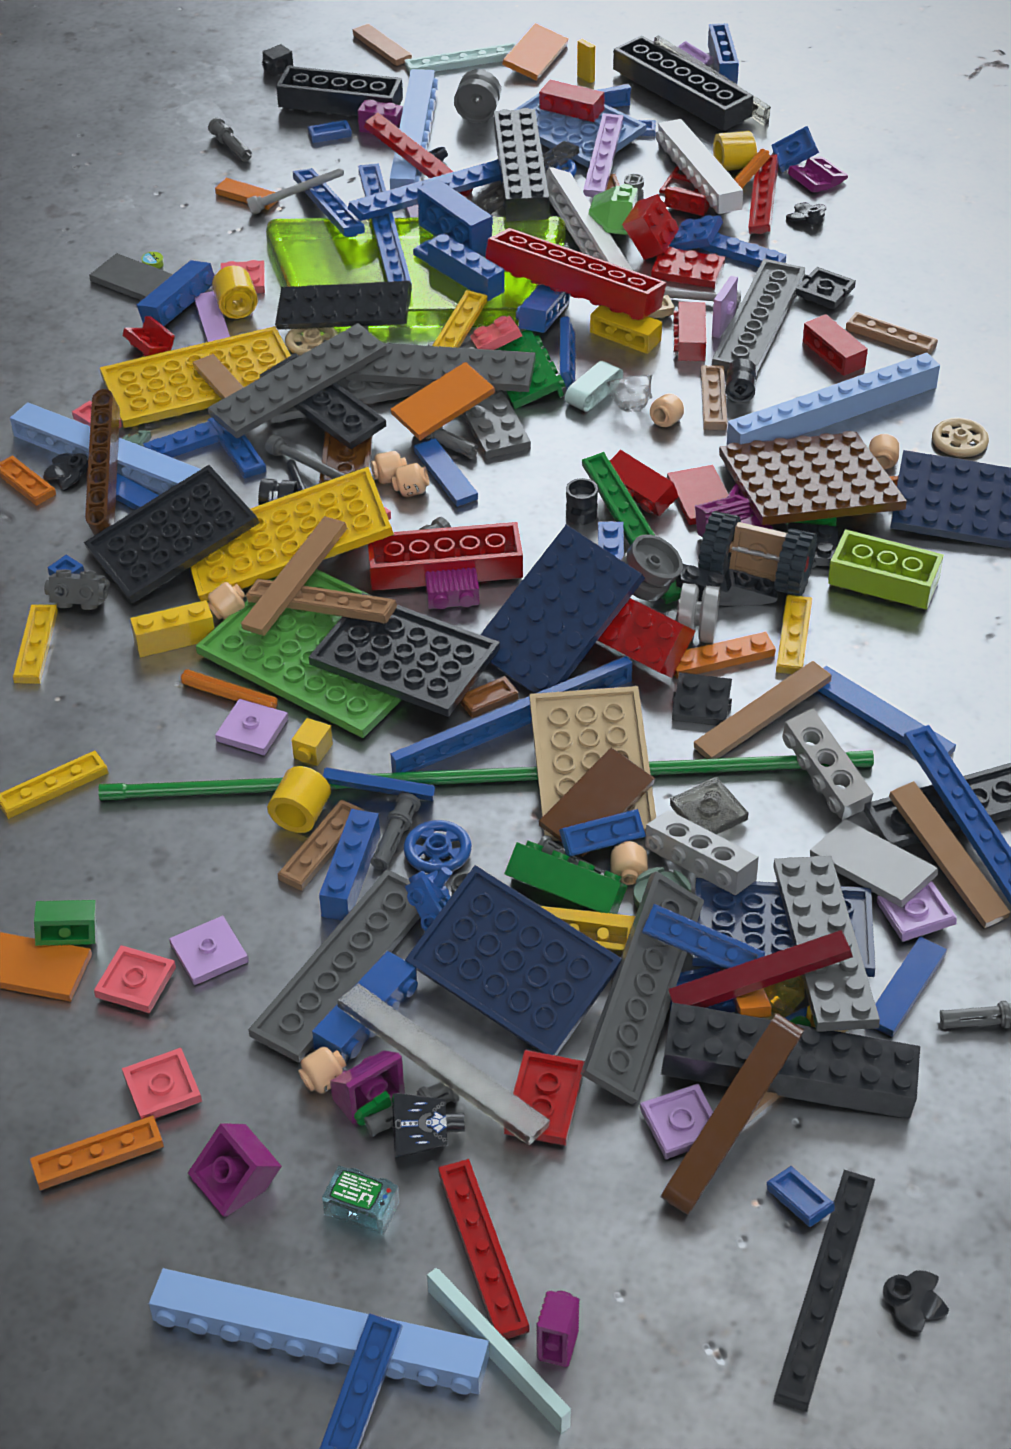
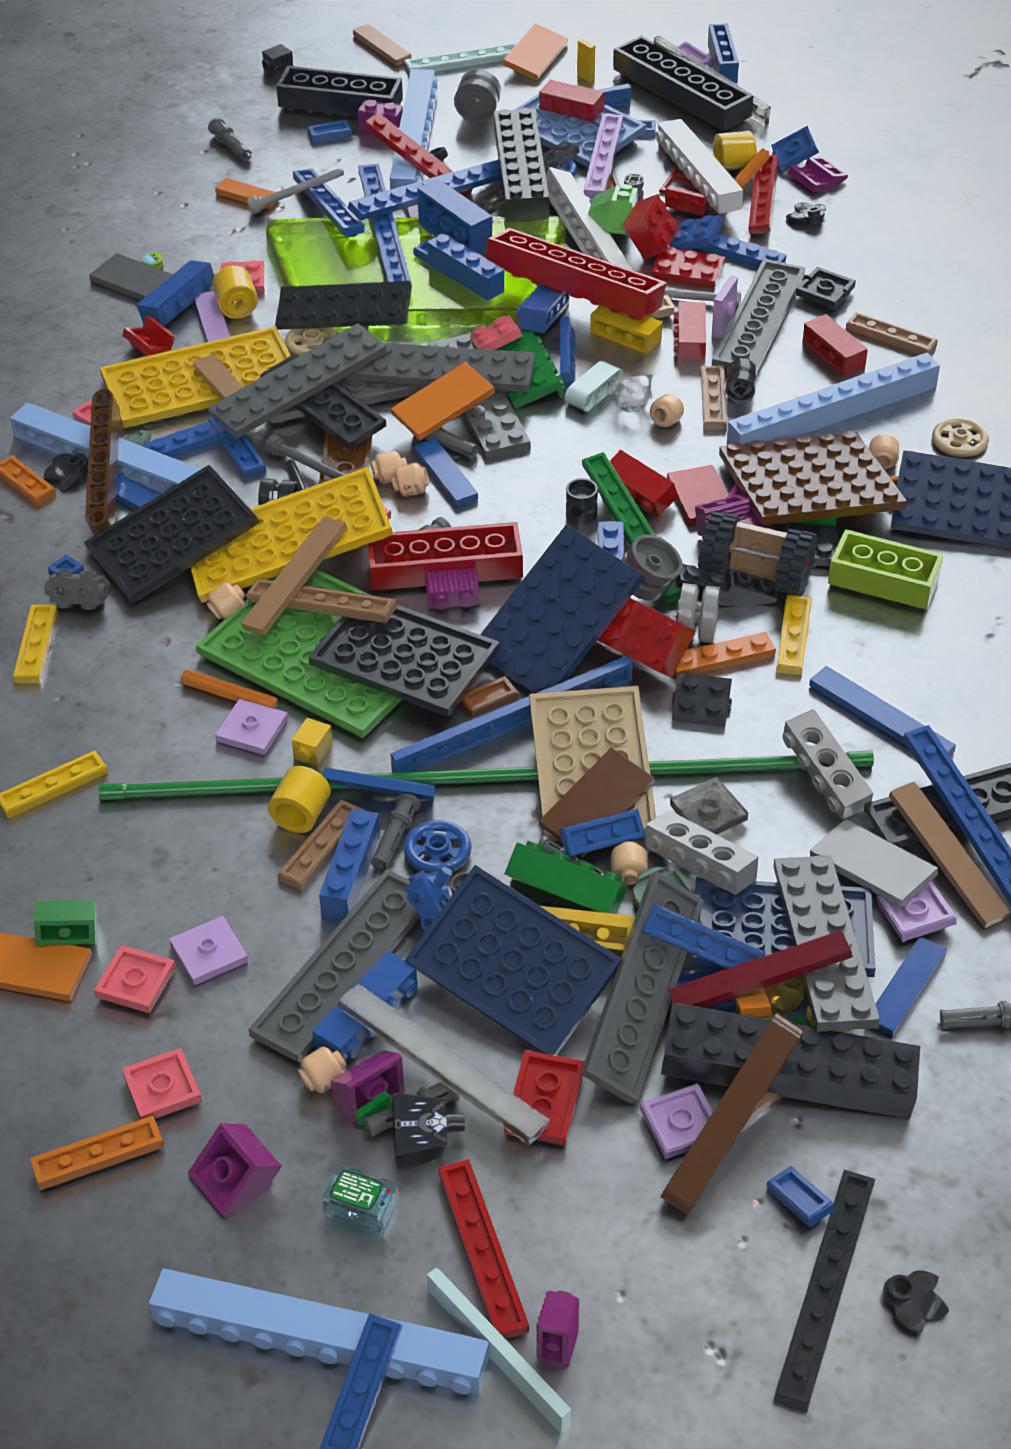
yellow brick [130,600,214,658] -> none
yellow tile [432,290,487,348] -> none
medium nougat tile [693,660,832,759] -> none

